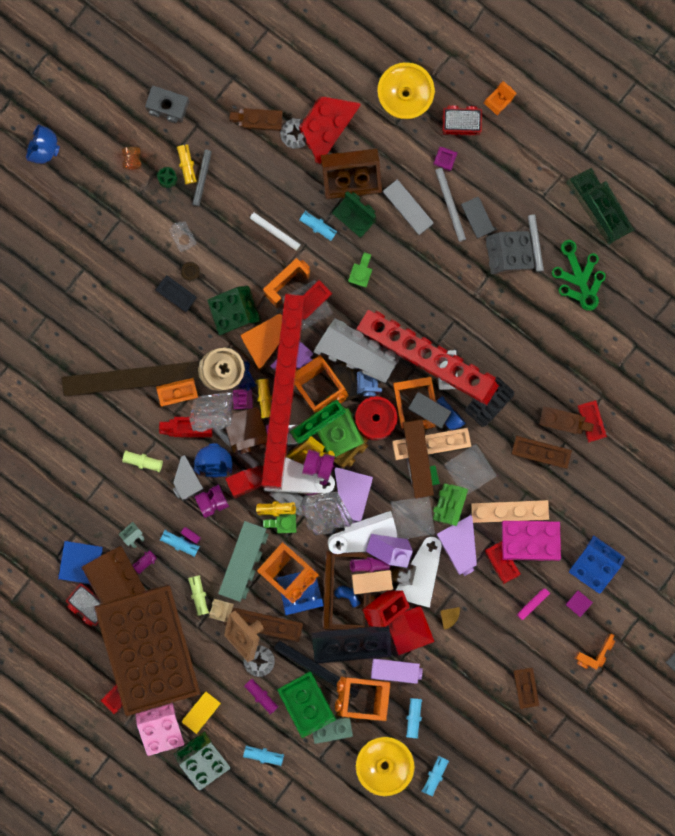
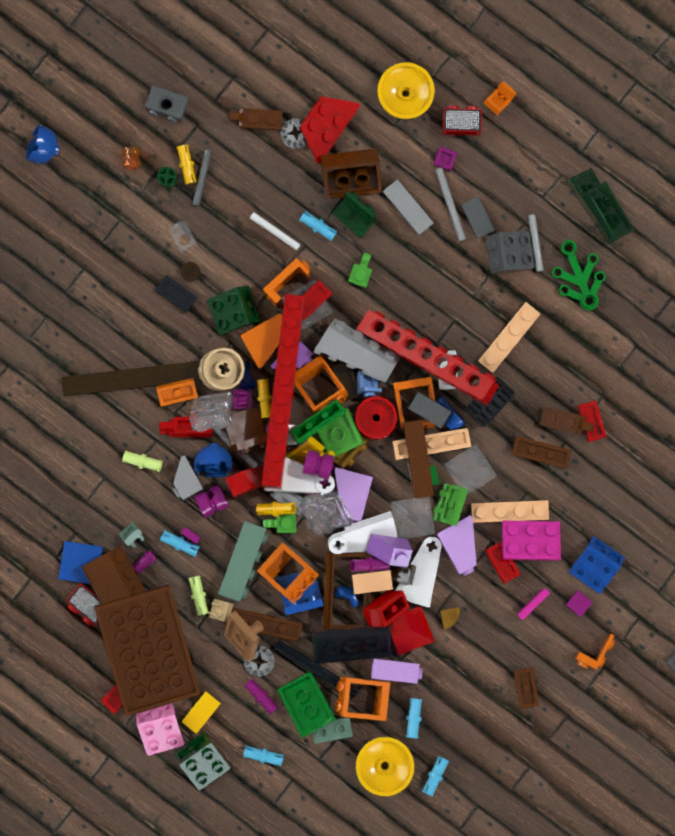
none -> light nougat plate [478,302,540,374]

